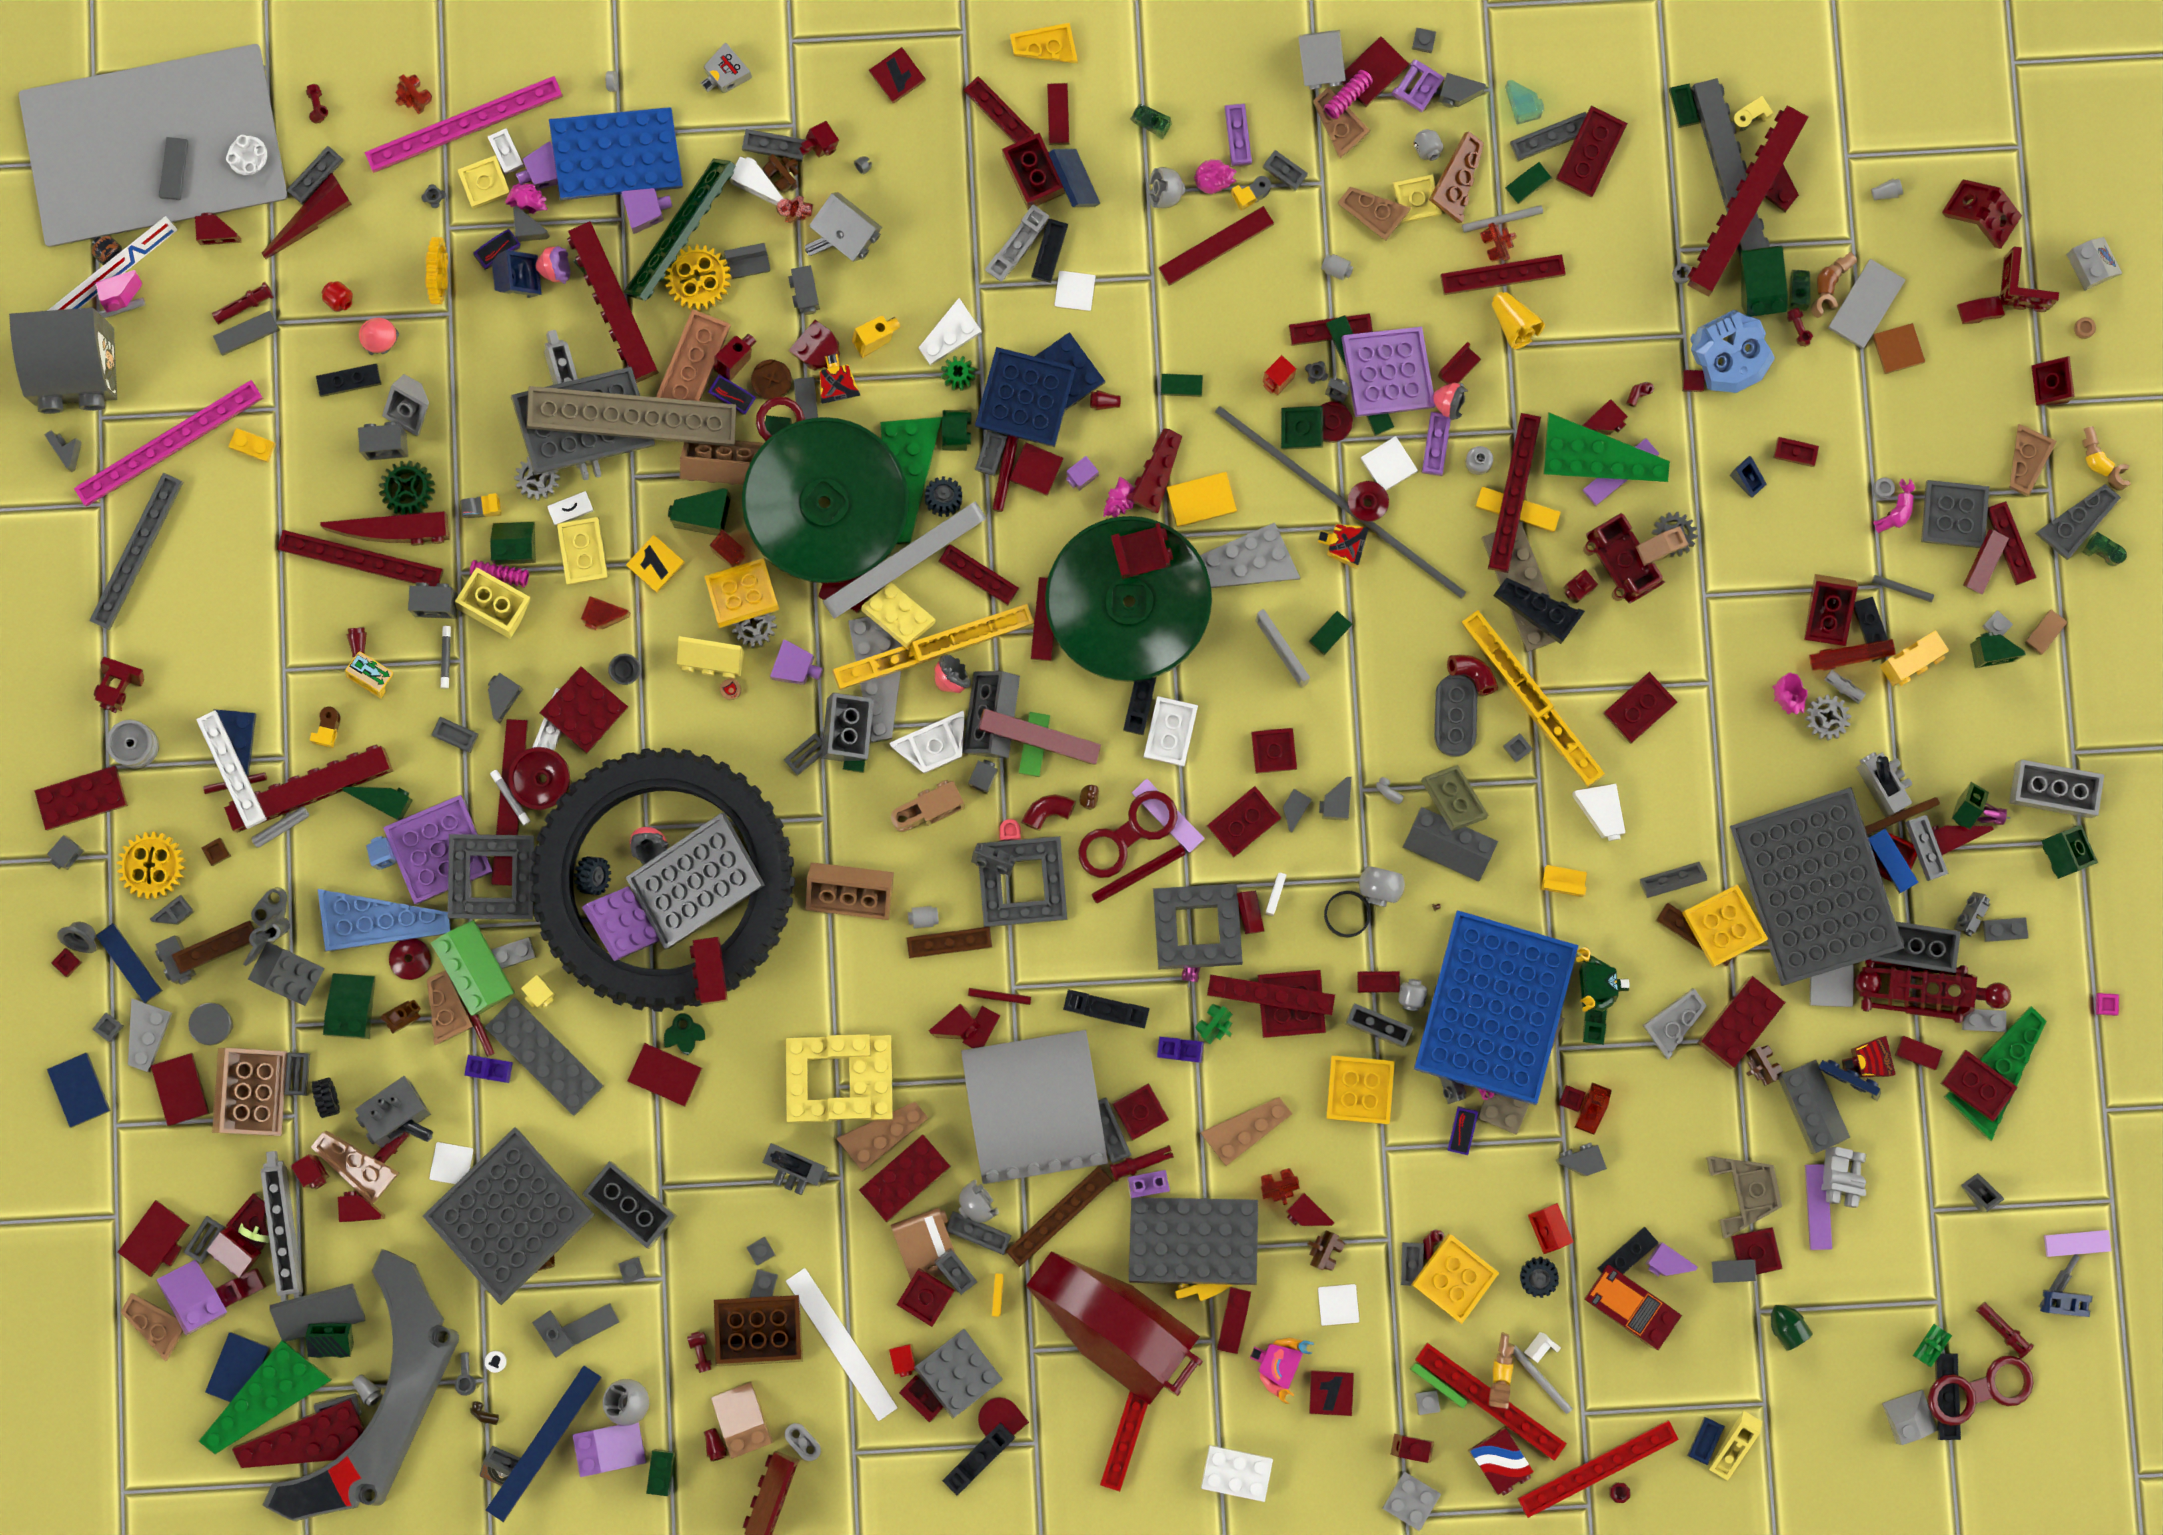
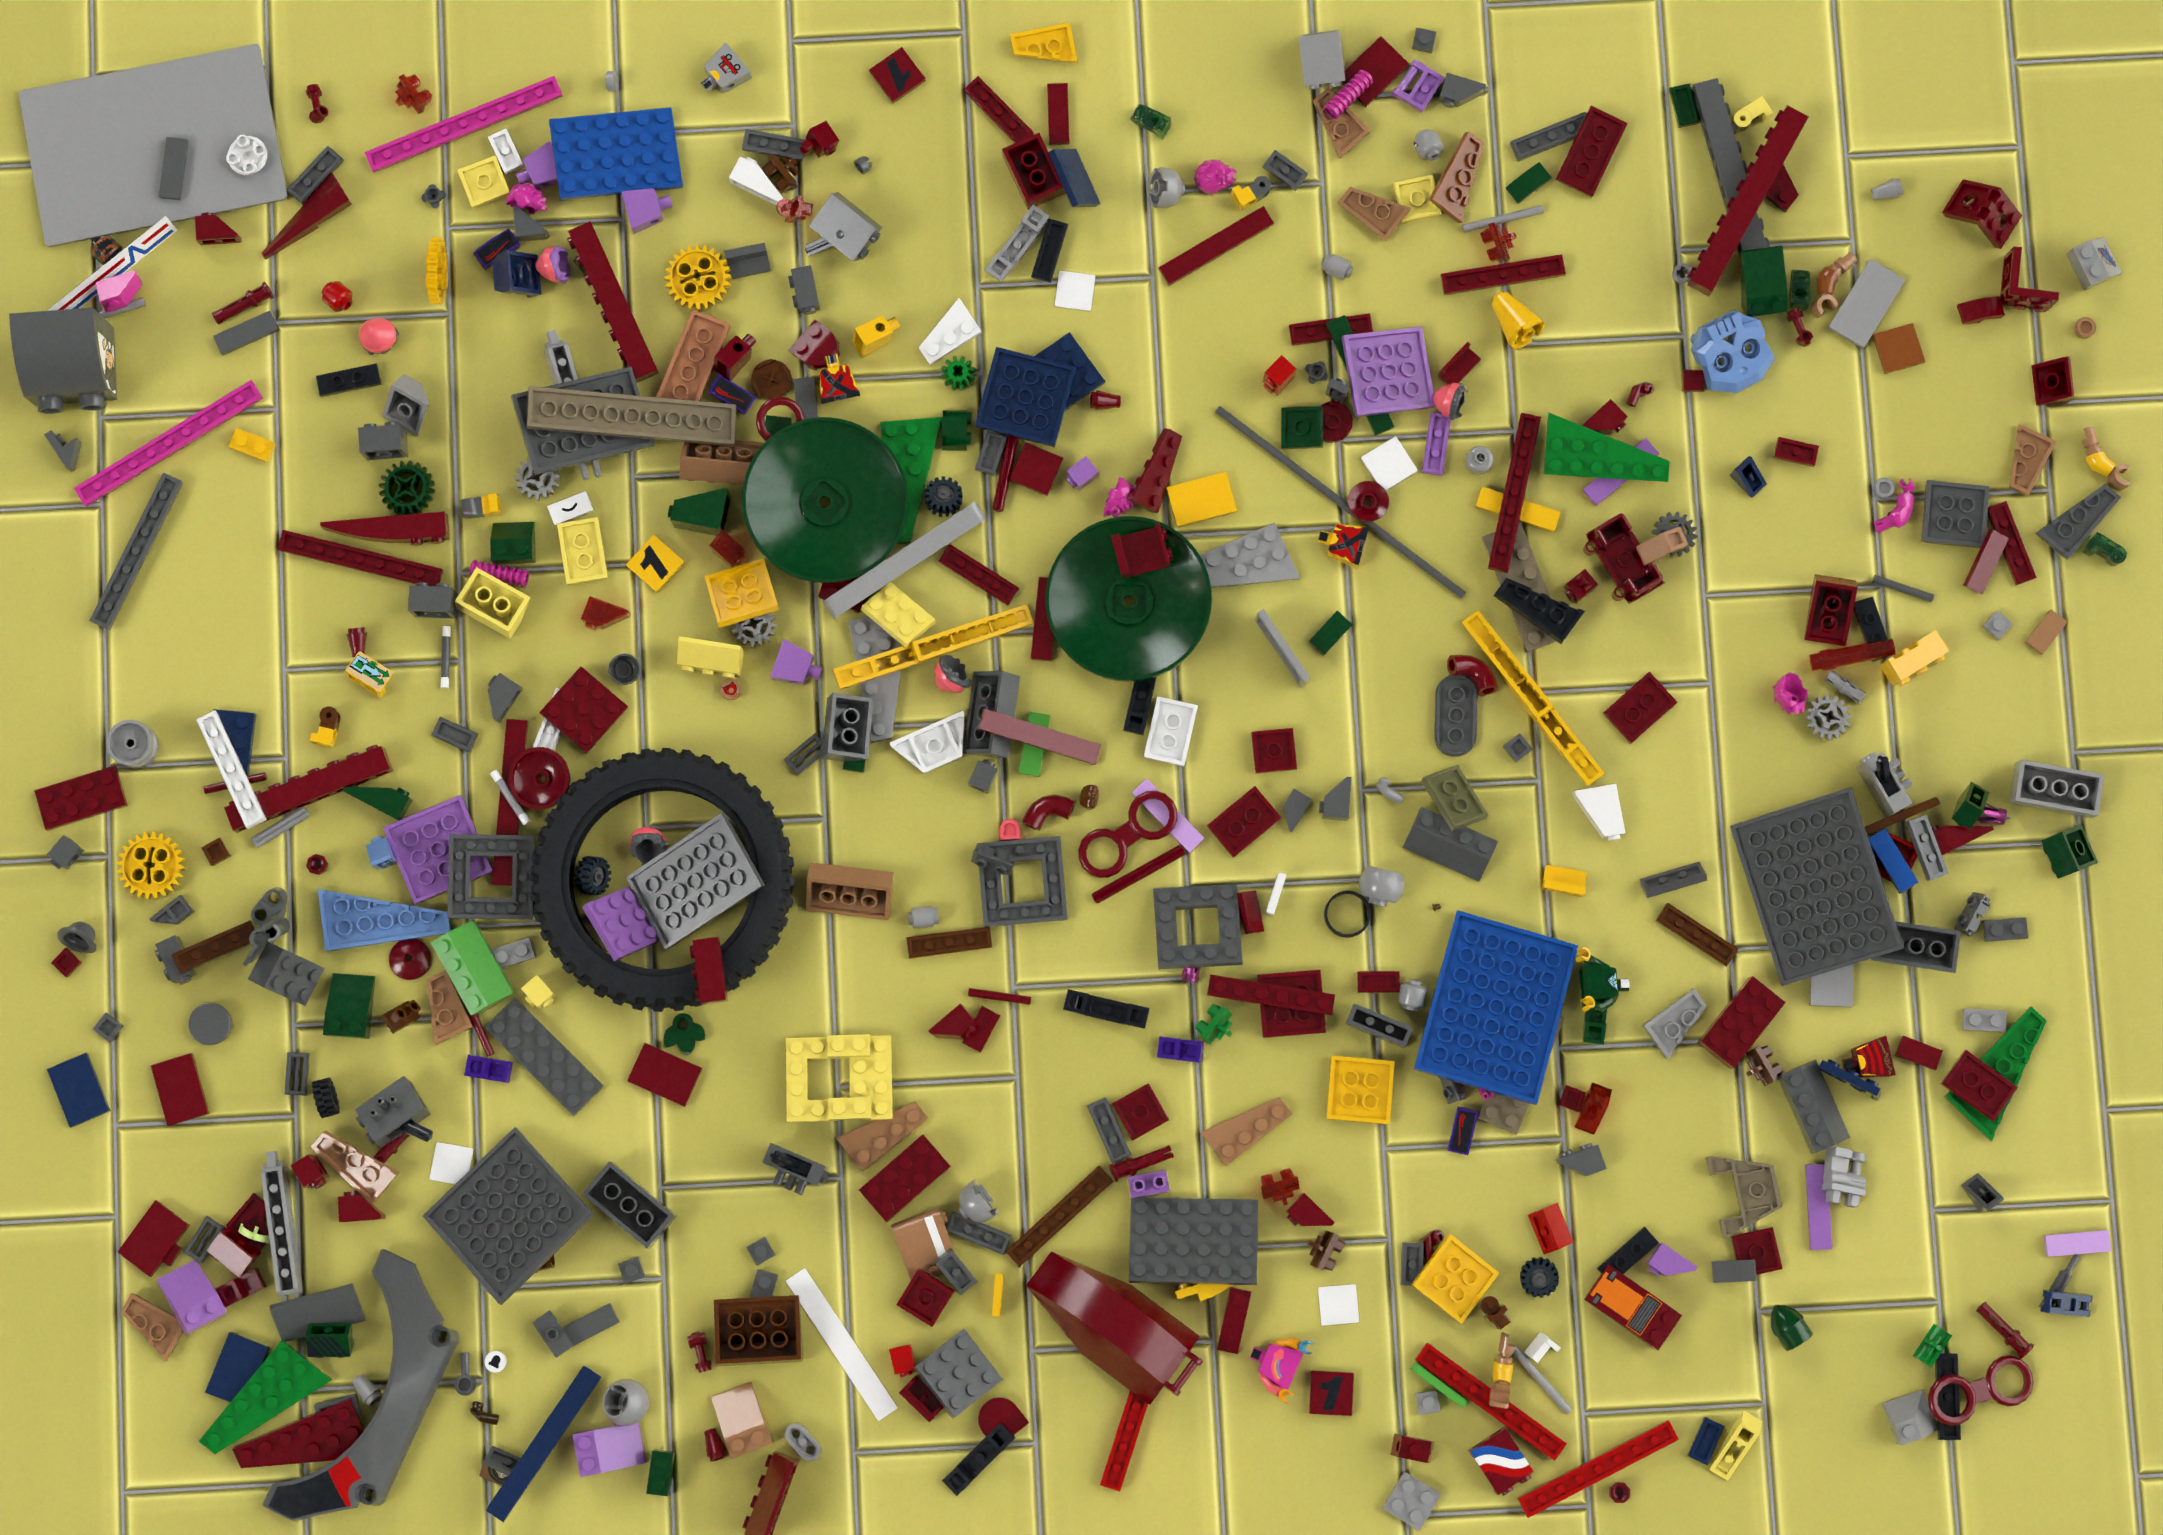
dark red tile [94,657,144,713] -> none
dark blue tile [96,923,163,1003] -> none
light grey wing [128,998,172,1072] -> none
medium nougat slope [212,1048,287,1136] -> none
dark green plate [624,158,736,301] -> none
medium nougat brick [891,780,965,832] -> none
light grey panel [961,1030,1108,1184] -> none
dark green tile [1161,374,1203,397] -> none
white brick [1201,1445,1273,1502] -> none
medium lavender tile [1225,103,1252,167] -> none
clear light blue slope [1505,80,1544,125] -> none
yellow plate [1682,884,1768,968] -> none
dark red piece [1855,959,2012,1023] -> none
dark green slope [1970,632,2026,668] -> none
dark pink tile [2096,993,2119,1016] -> none
none -> dark red tile [306,854,328,875]
none -> reddish brown hips [1480,1296,1511,1330]

